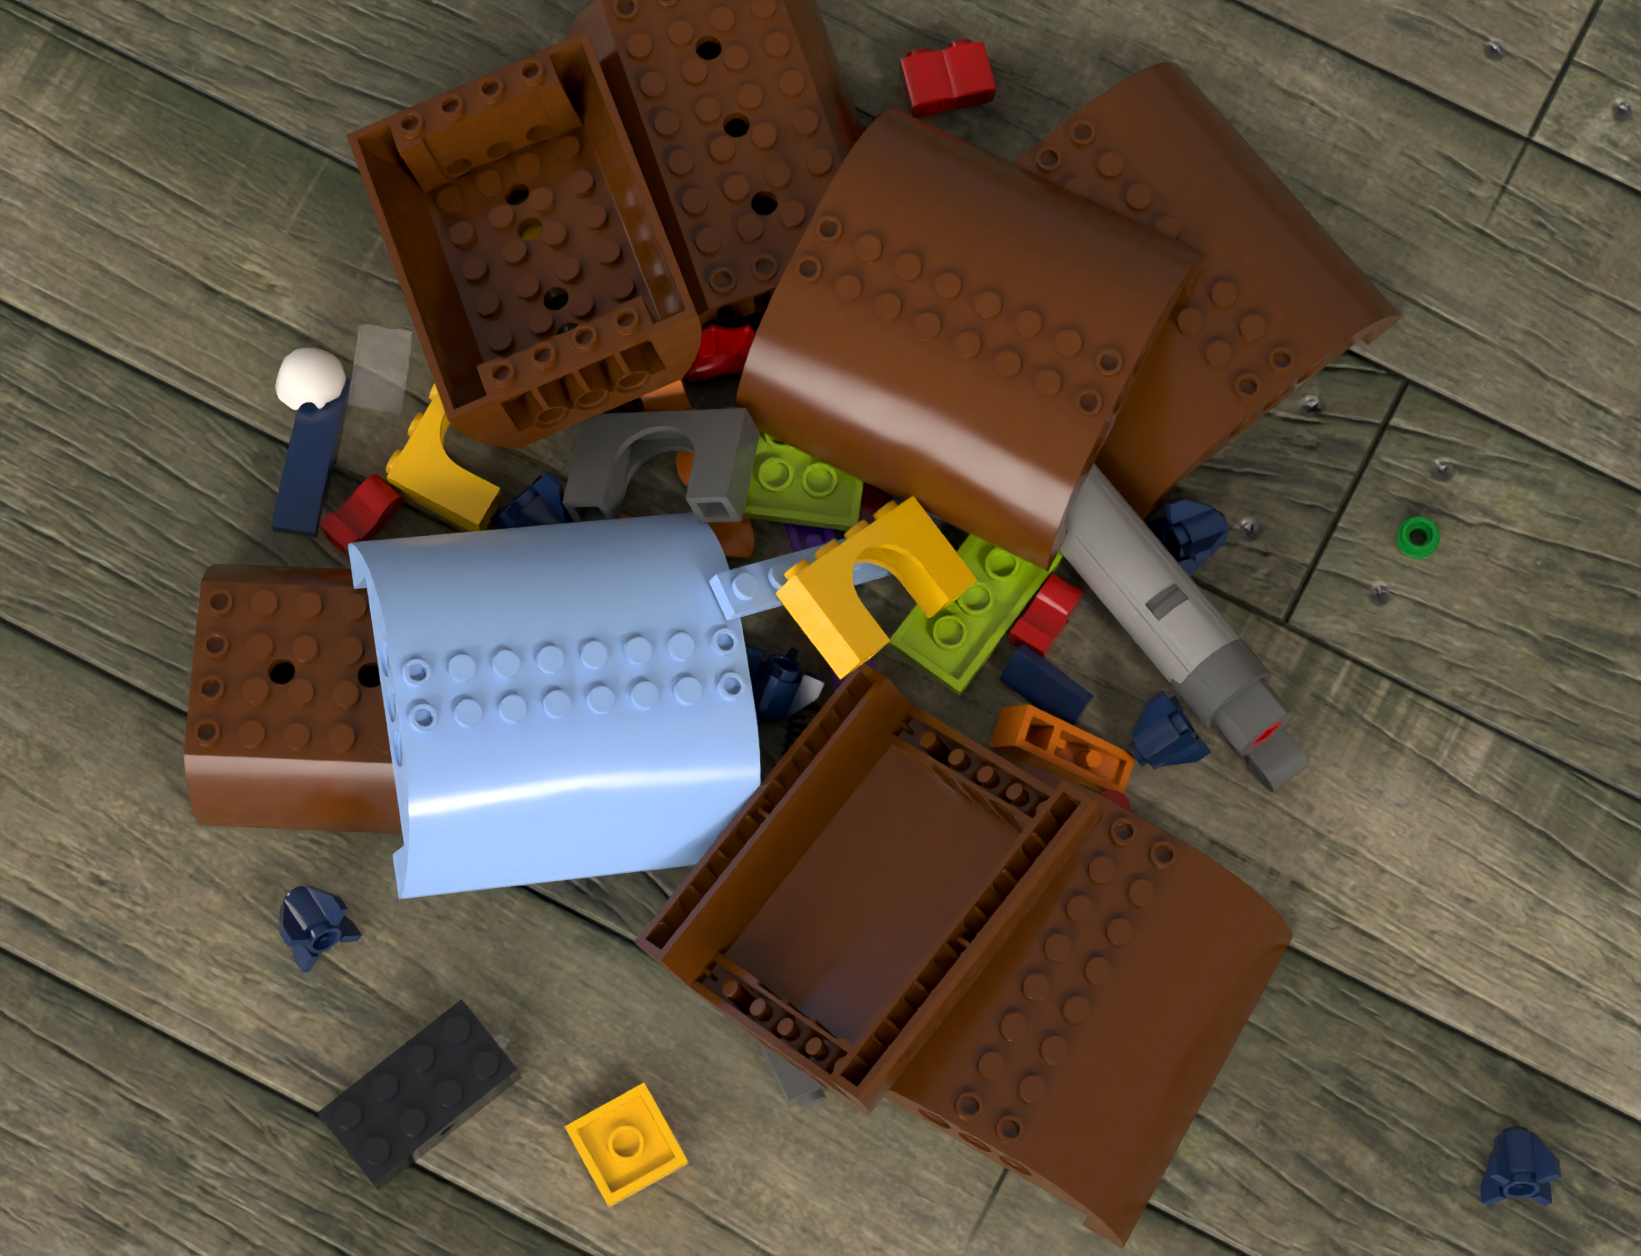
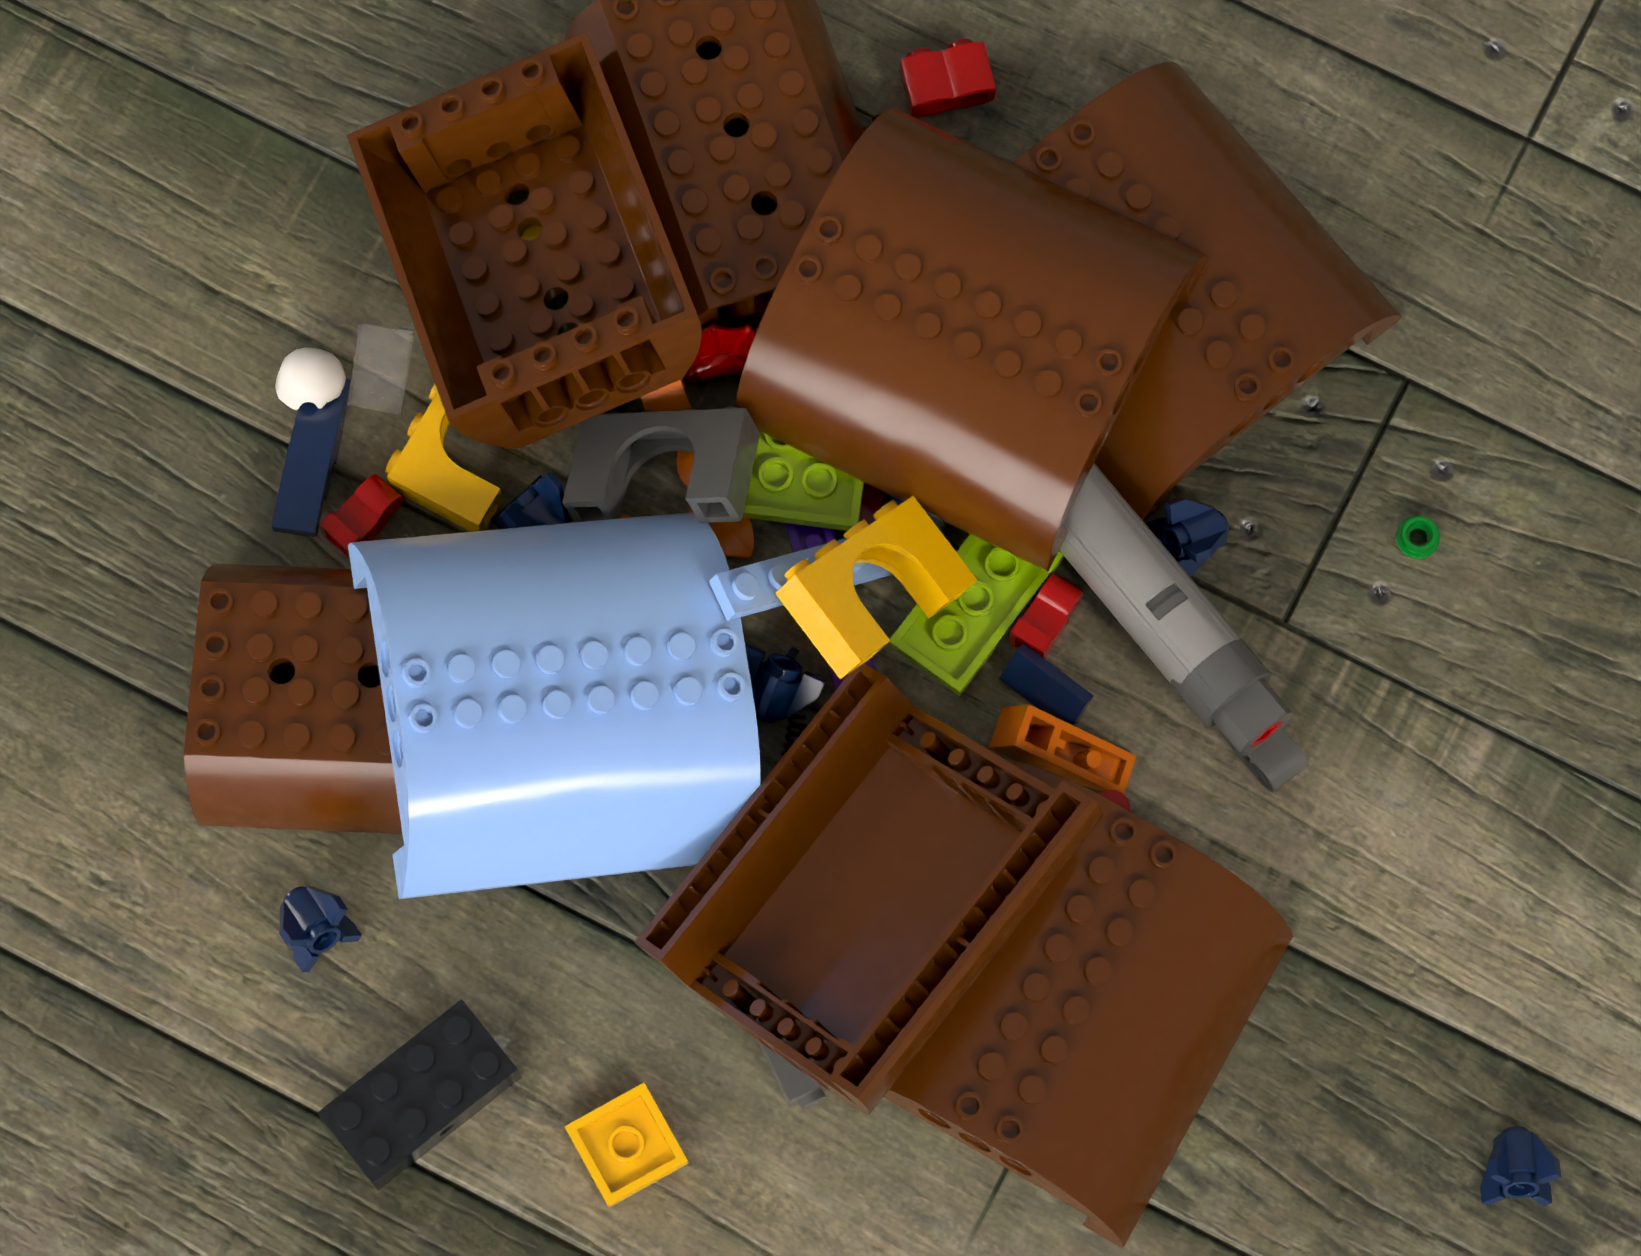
dark blue brick [1128,690,1211,770] -> none

